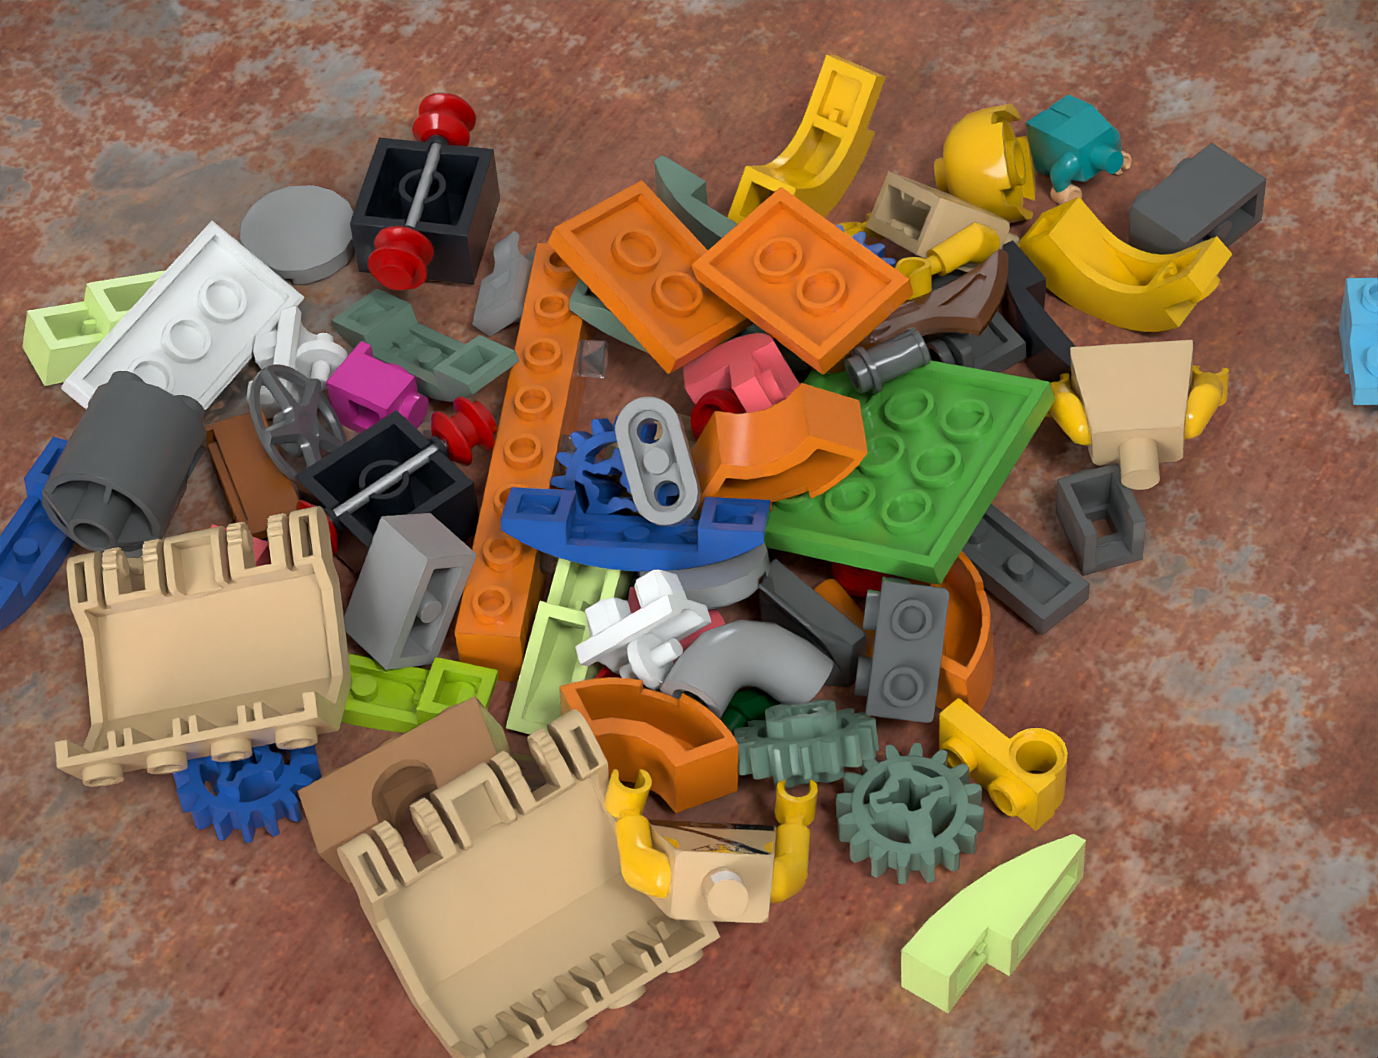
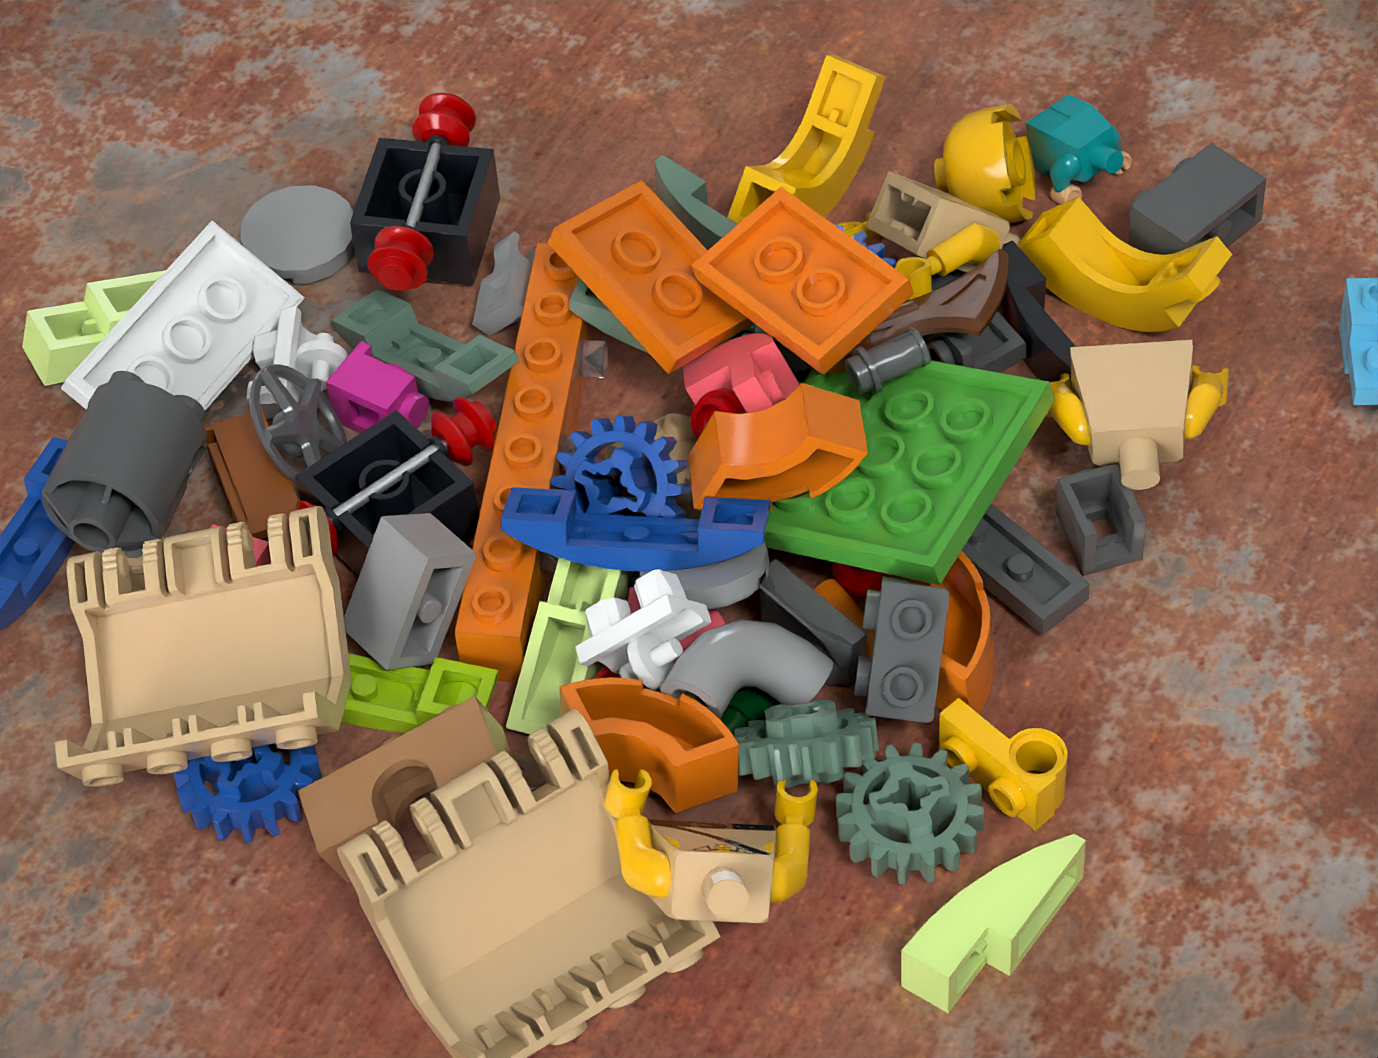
light grey plate [615,397,701,527] -> none

